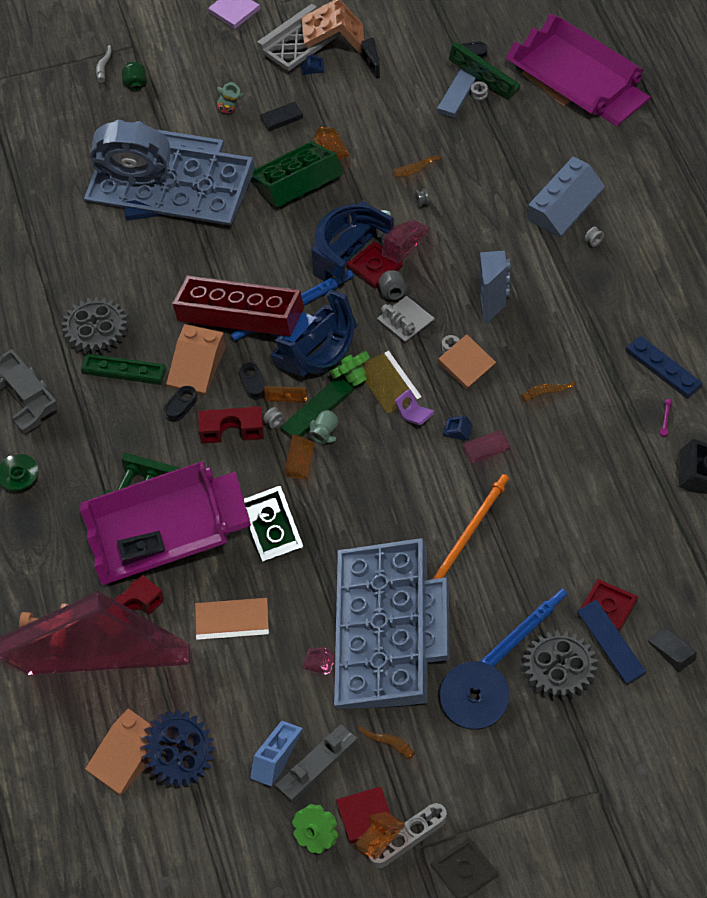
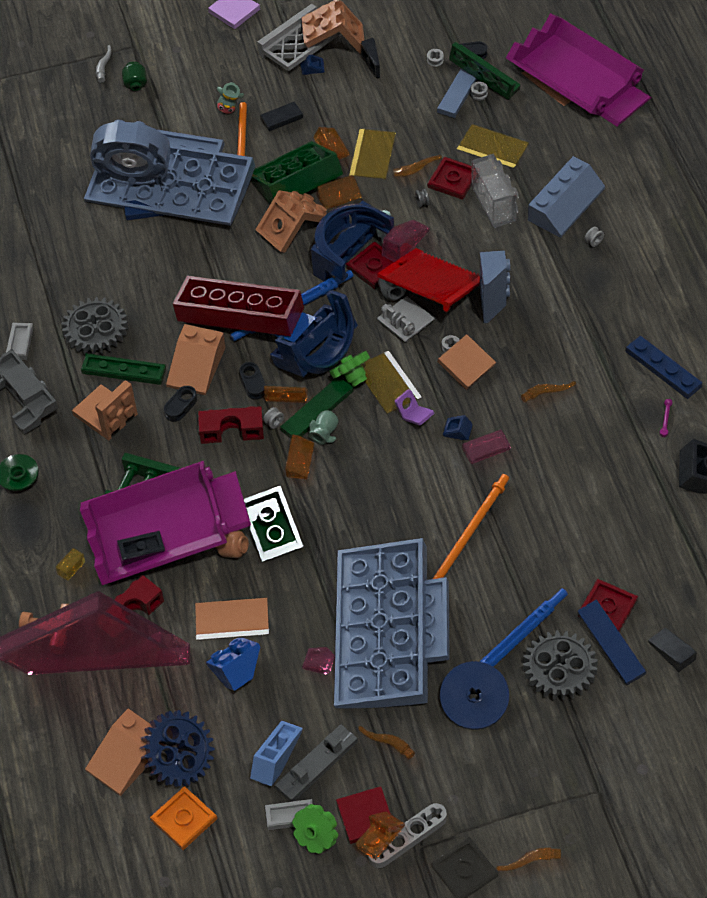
none -> light grey tile [6,323,34,360]
none -> clear yellow piece [56,548,85,580]
none -> nougat bracket [72,380,138,441]
none -> orange tile [150,786,217,850]
none -> blue slope [206,638,260,691]
none -> nougat head [215,530,249,558]
none -> orange bar [237,102,247,156]
none -> nougat bracket [255,190,327,253]
none -> light grey tile [265,799,312,830]
none -> clear orange slope [317,175,361,209]
none -> clear yellow sticker [349,129,396,179]
none -> red door [377,248,480,312]
none -> light grey bush [427,49,444,67]
none -> dark red tile [427,157,479,200]
none -> clear yellow sticker [457,124,529,168]
none -> clear brick [472,154,519,228]
none -> clear orange animal [496,847,561,871]

